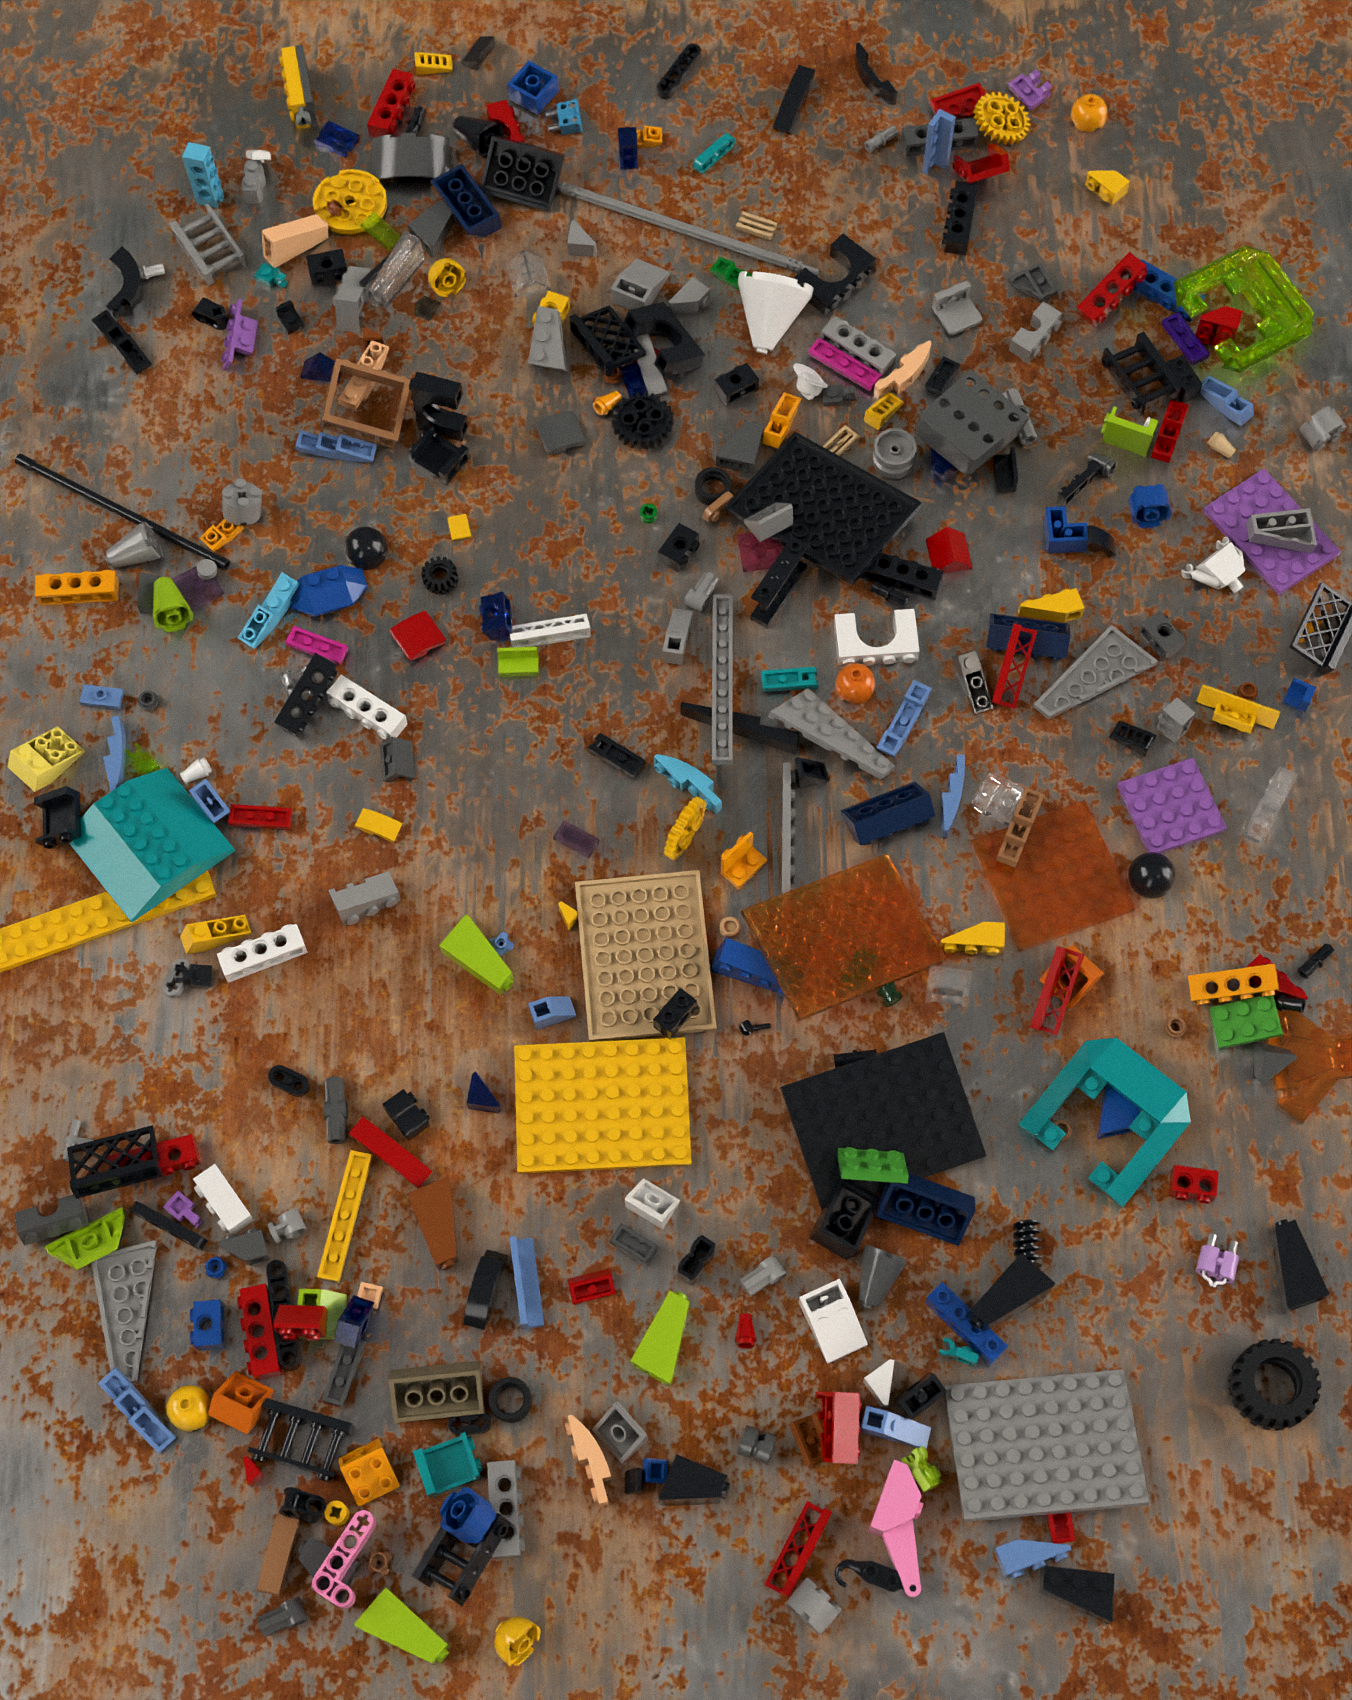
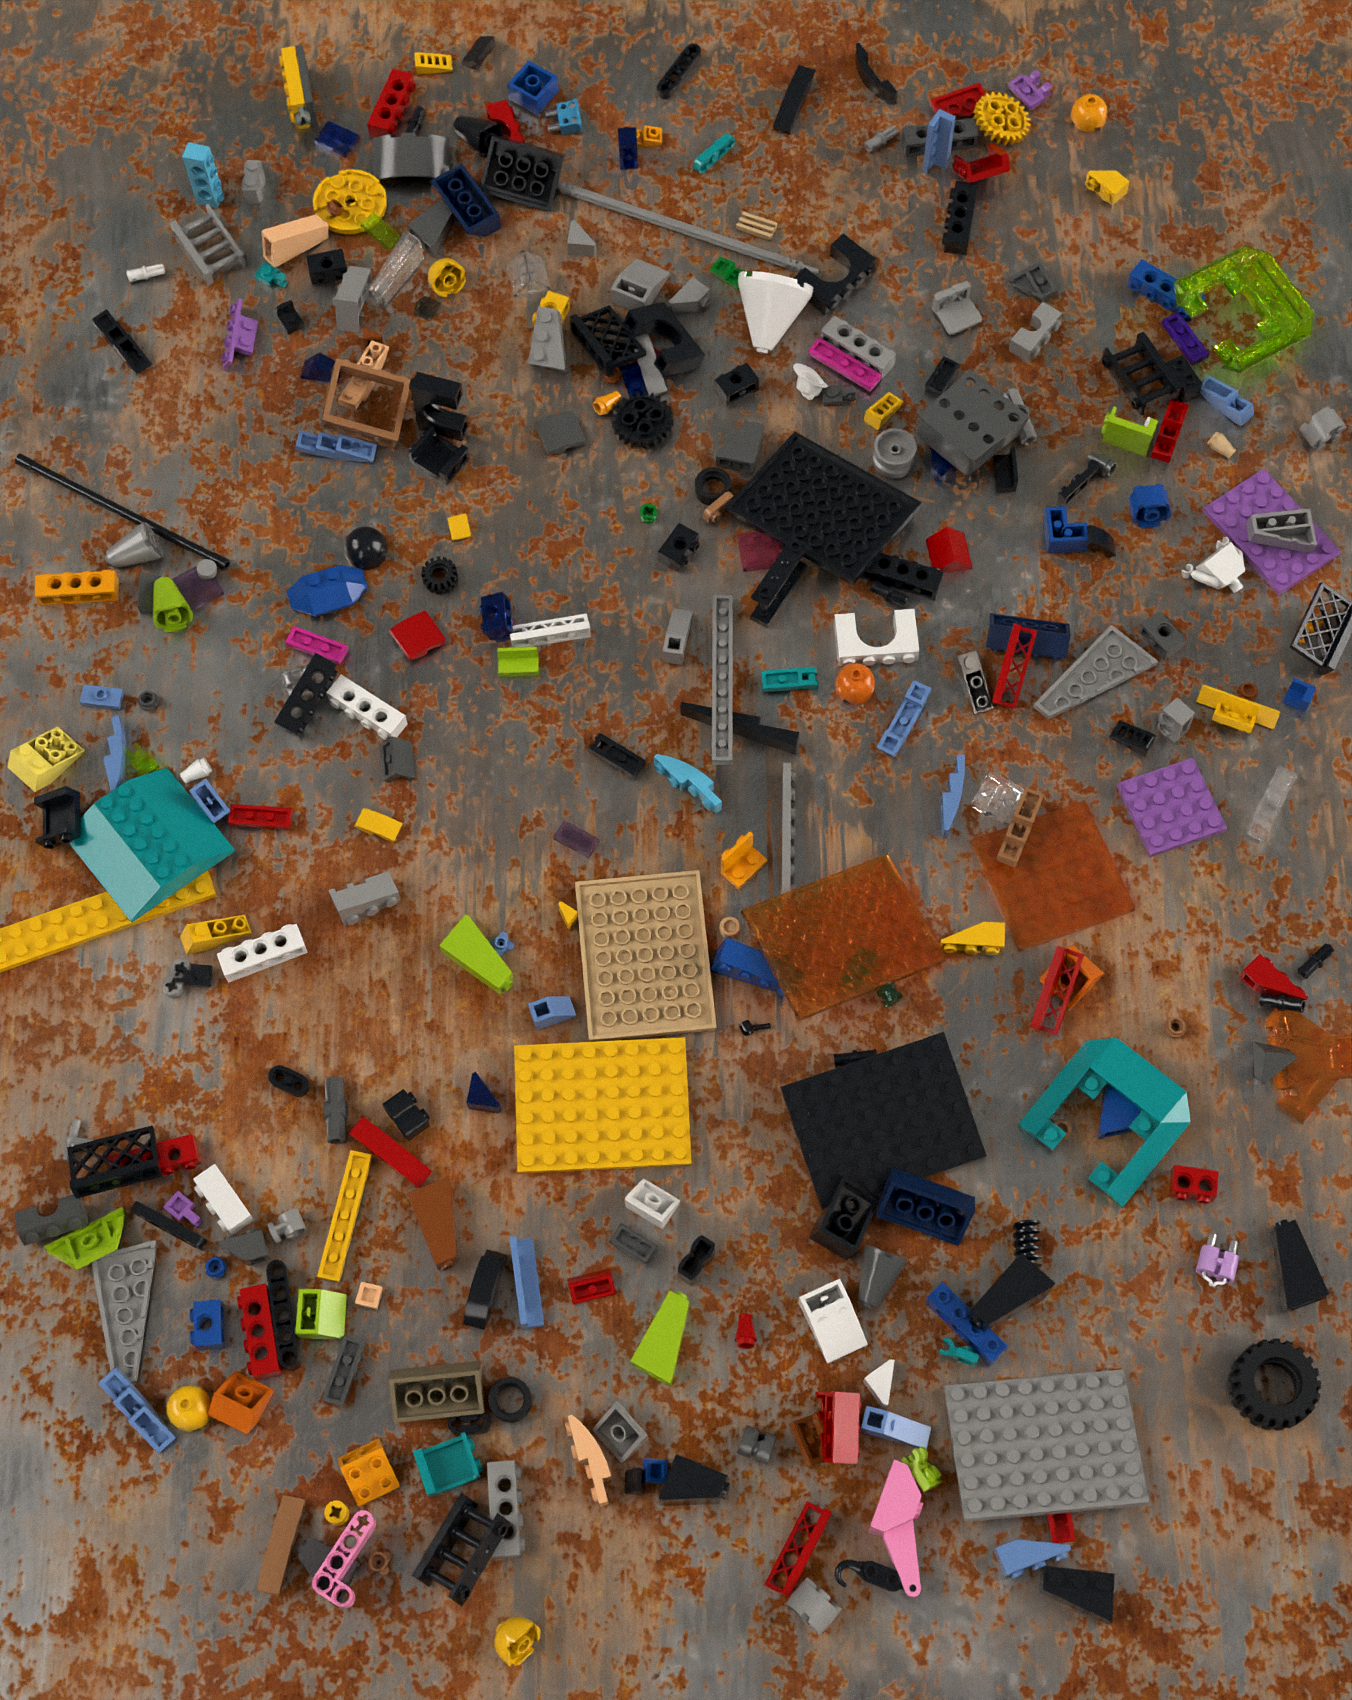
black arch [106,246,142,316] -> none
black piece [191,297,229,330] -> none
light orange slope [199,519,244,552] -> none
light grey brick [222,479,262,525] -> none
medium azure slope [238,572,300,649] -> none
red slope [243,1456,264,1487] -> none
white plate [246,150,271,163] -> none
black fence [247,1398,354,1482] -> none
dark grey piece [257,1597,308,1637] -> none
red slope [273,1305,328,1341] -> none
black piece [279,1487,326,1523] -> none
clear blue brick [334,1295,374,1348] -> none
lime slope [354,1587,450,1665] -> none
black bar [359,246,403,287] -> none
blue brick [440,1487,496,1544] -> none
black brick [653,988,697,1040] -> none
yellow gear [663,796,707,860] -> none
light grey piece [684,572,719,613] -> none
light grey piece [739,1255,787,1297] -> none
light grey slope [743,502,793,542] -> none
light orange slope [762,392,802,449] -> none
light grey wing [768,688,896,780] -> none
black slope [794,757,829,789] -> none
tan tile [822,425,859,457] -> none
bright green plate [837,1147,909,1184] -> none
dark blue slope [840,782,935,845] -> none
light nougat slope [874,340,932,400] -> none
black brick [894,1372,948,1420] -> none
clear plate [925,964,972,1008] -> none
yellow slope [1018,588,1085,623] -> none
red brick [1077,252,1147,328] -> none
black piece [1128,852,1176,899] -> none
light orange brick [1188,964,1279,1005] -> none
red slope [1195,306,1243,351] -> none
bright green plate [1209,995,1283,1050] -> none

